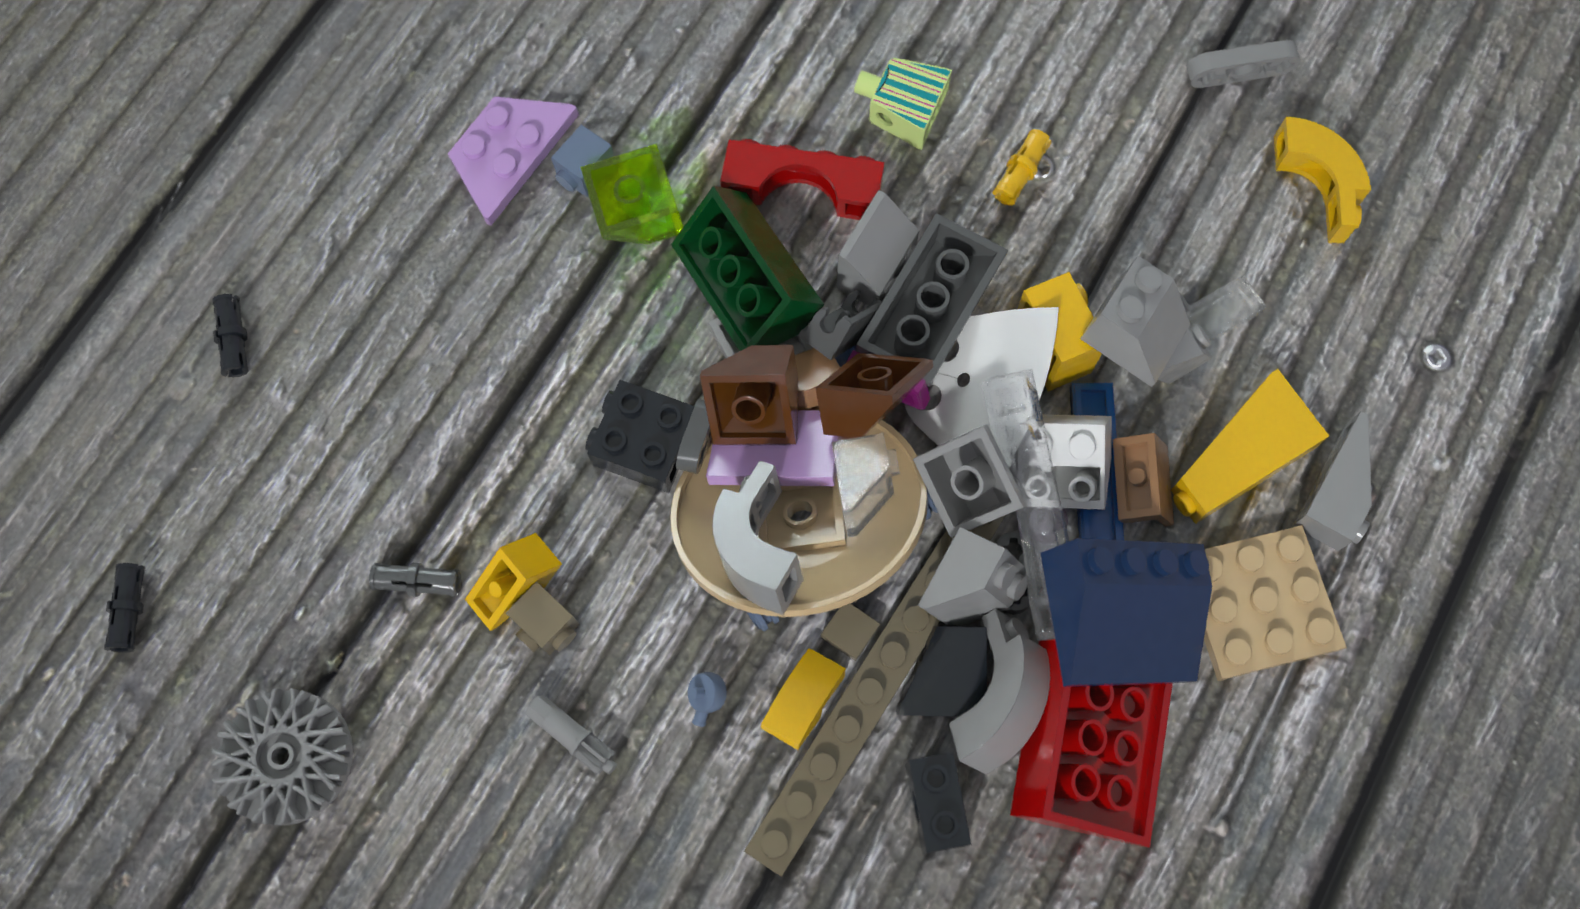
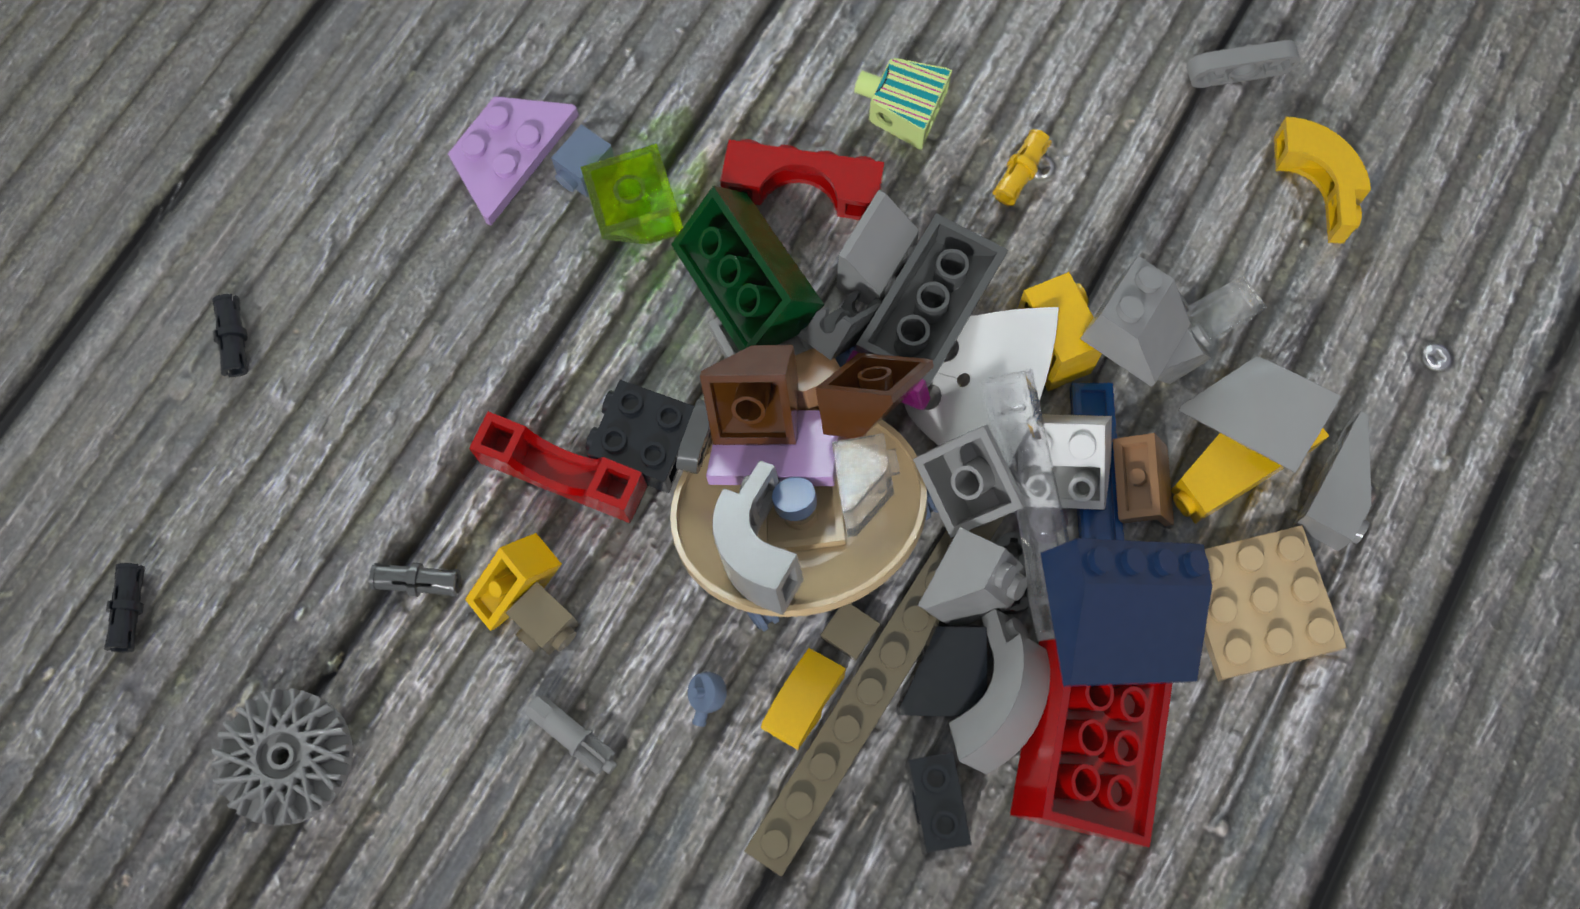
none -> red arch [469,411,647,523]
none -> medium blue tile [772,477,817,521]
none -> light grey slope [1178,356,1342,473]

